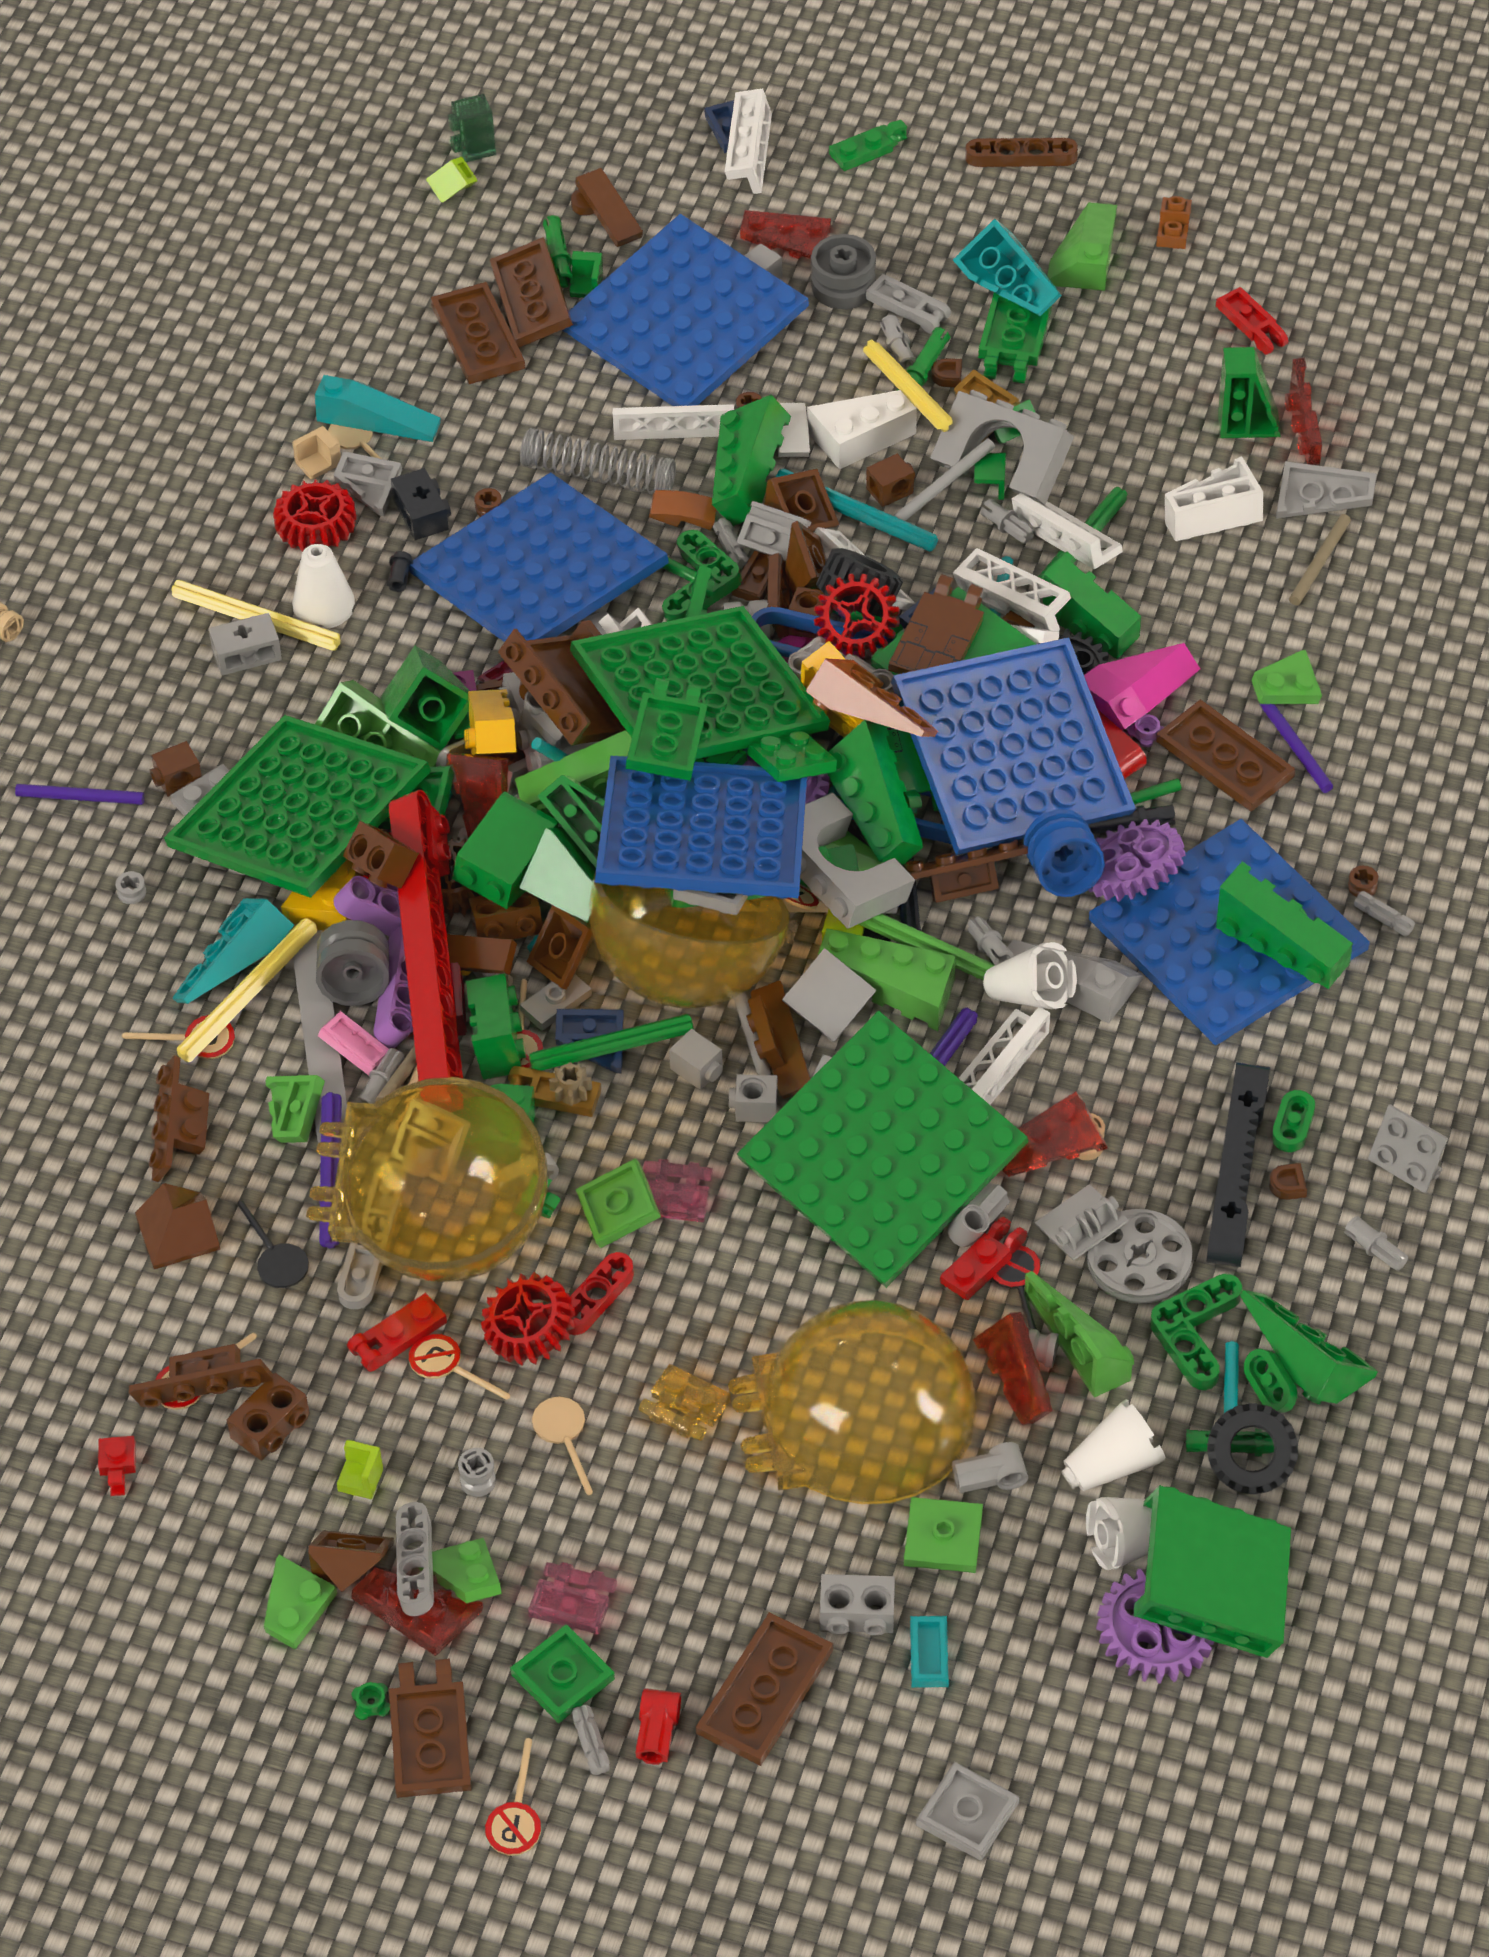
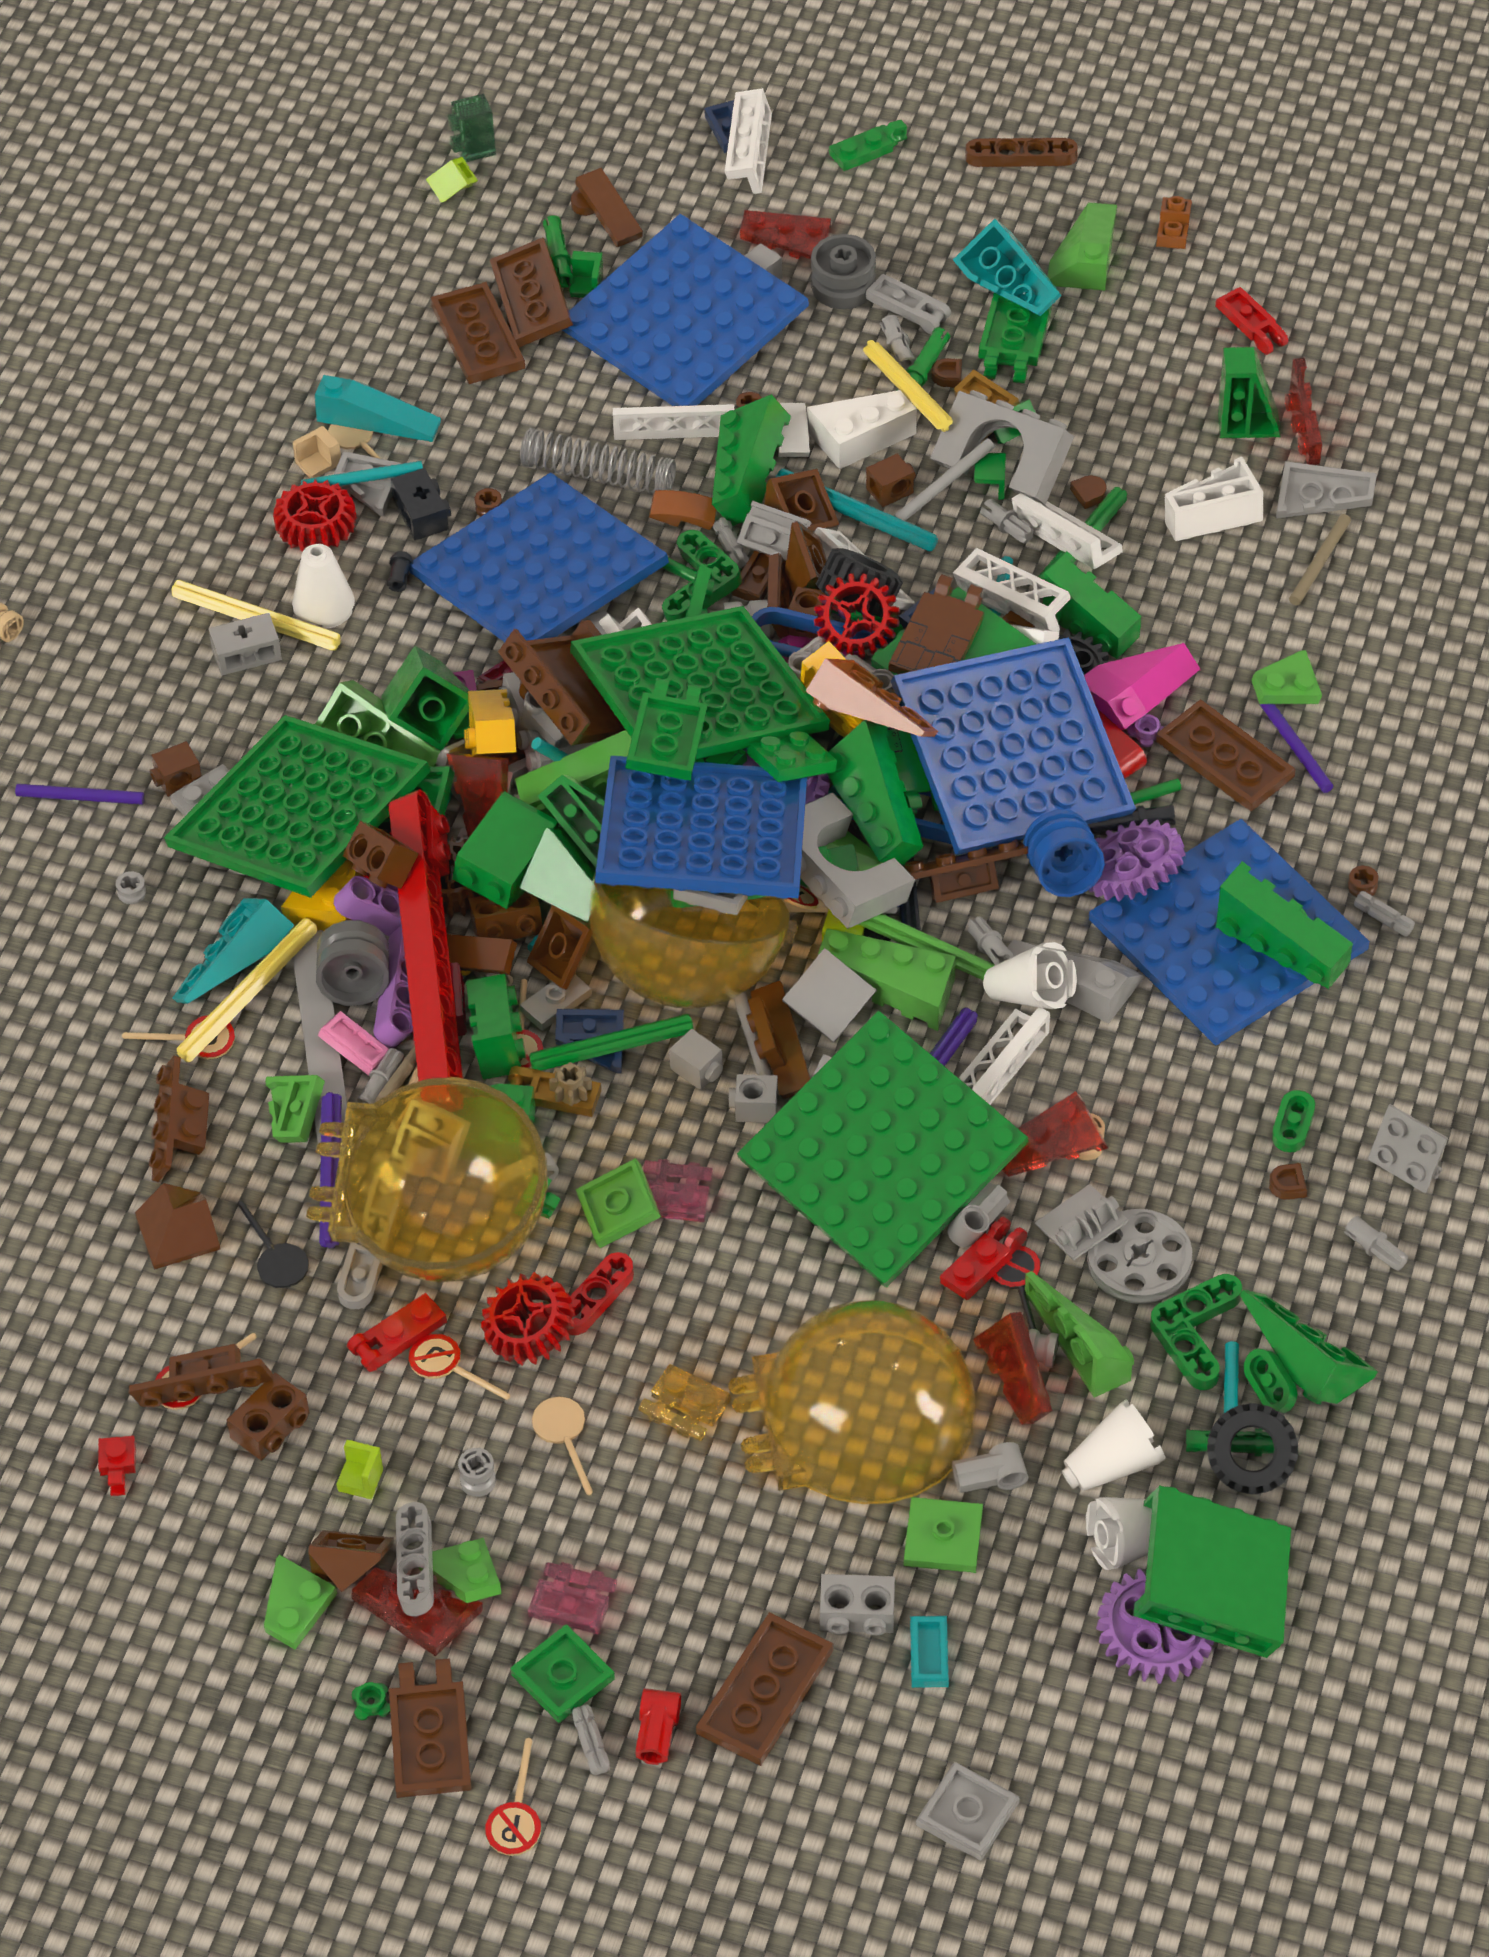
black gear [1206,1062,1270,1267] -> none
none -> teal bar [301,461,423,486]
none -> reddish brown tile [1070,475,1107,509]

